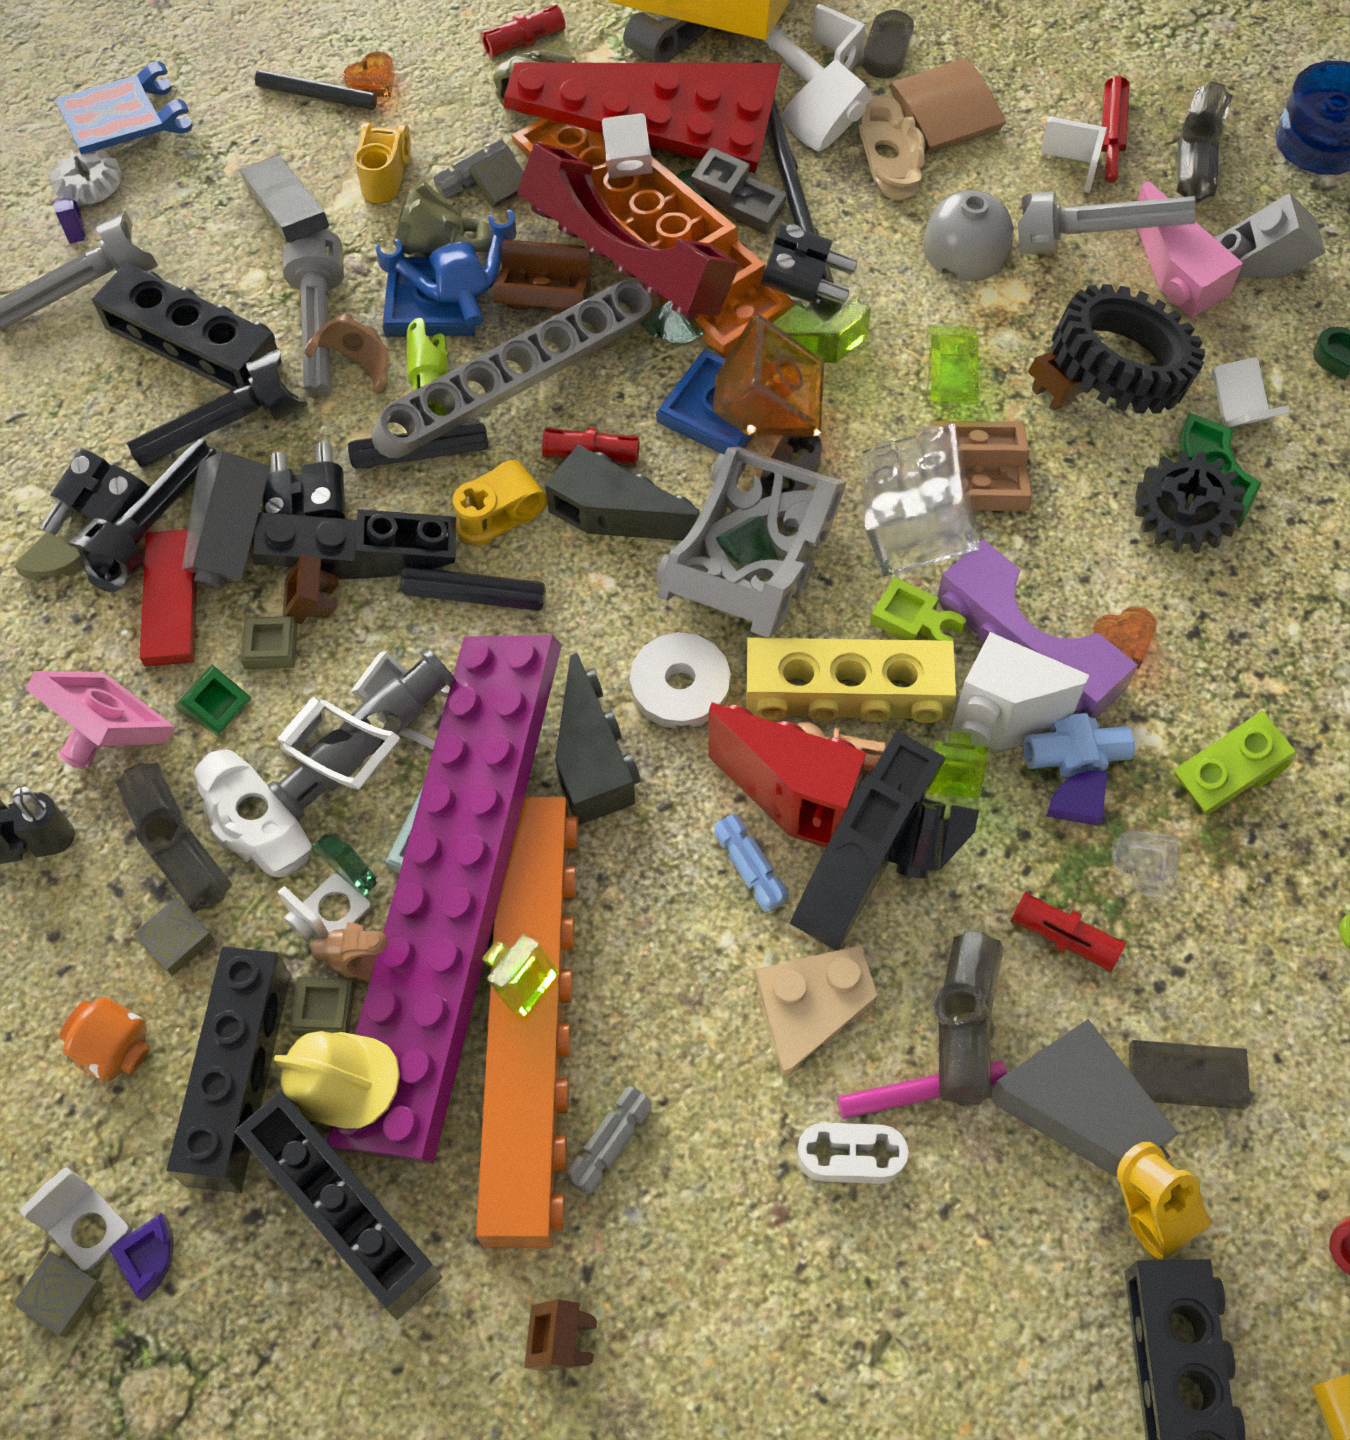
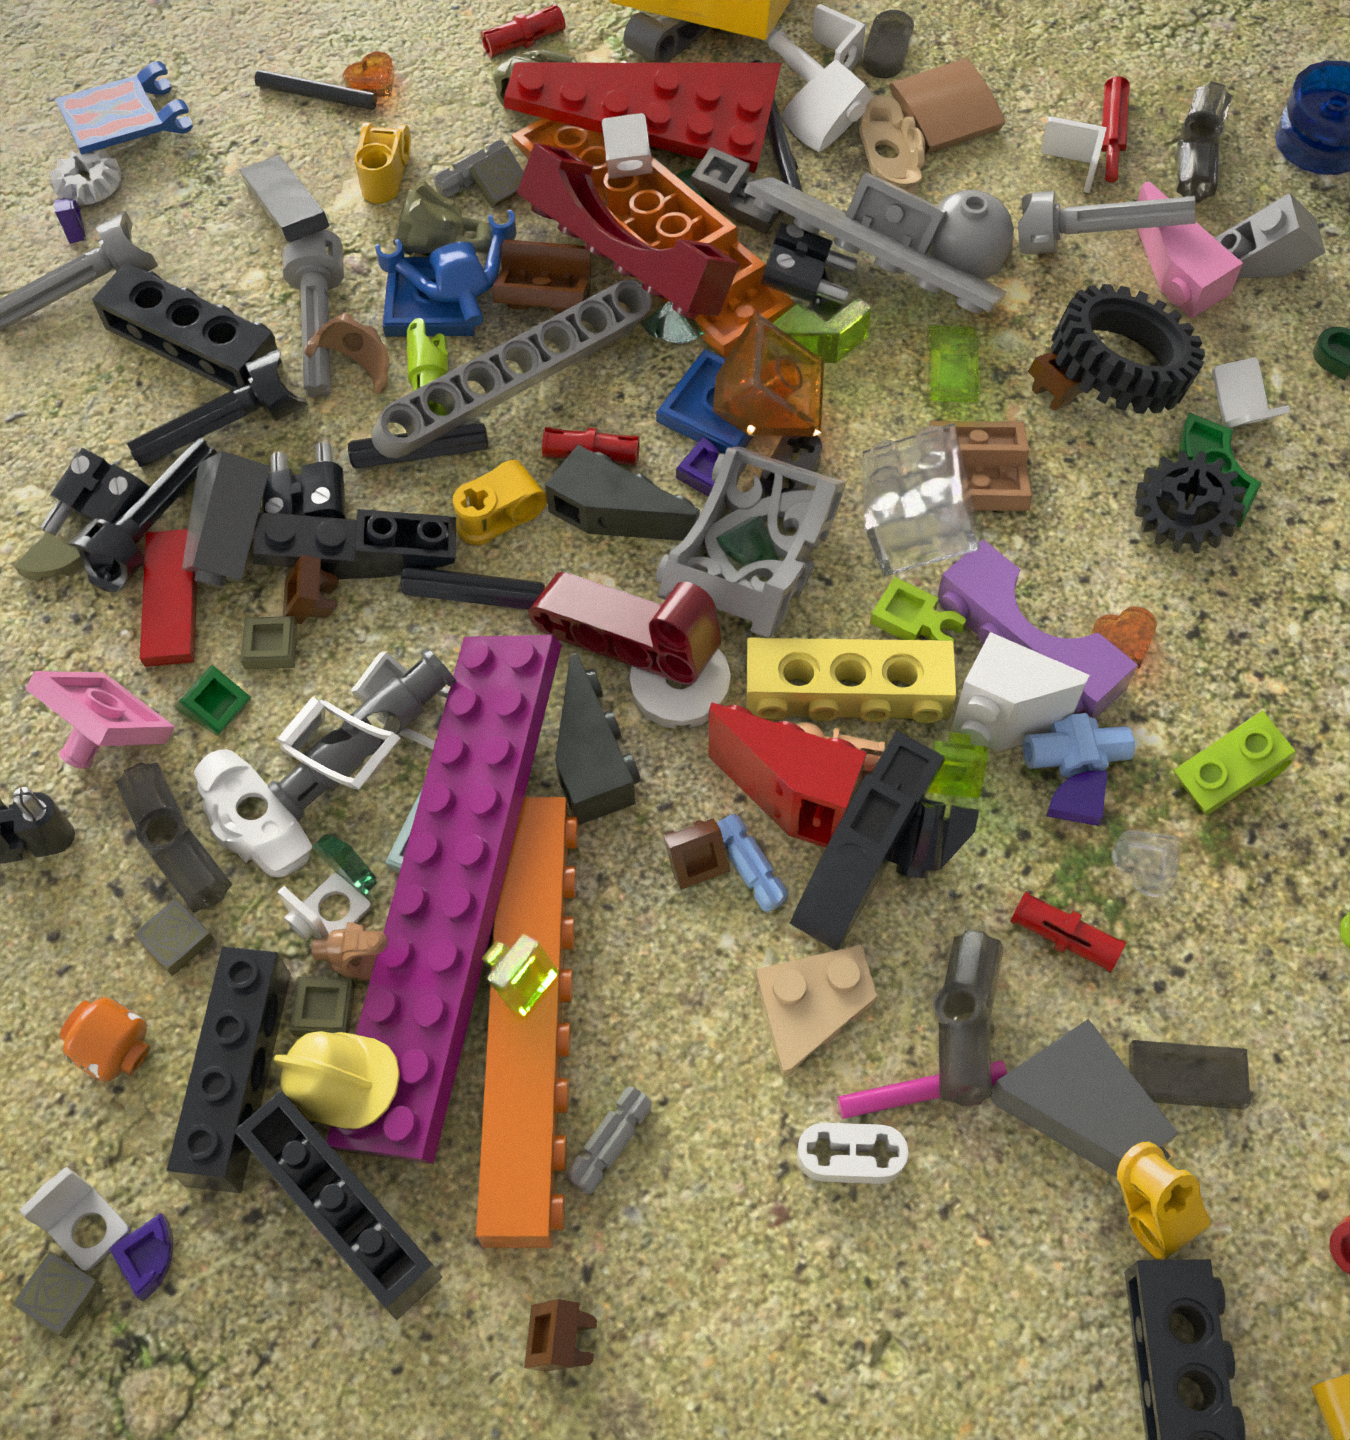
none -> dark red beam [528,572,722,685]
none -> reddish brown tile [664,818,730,890]
none -> dark purple tile [676,437,718,497]
none -> light grey bracket [744,172,1007,314]

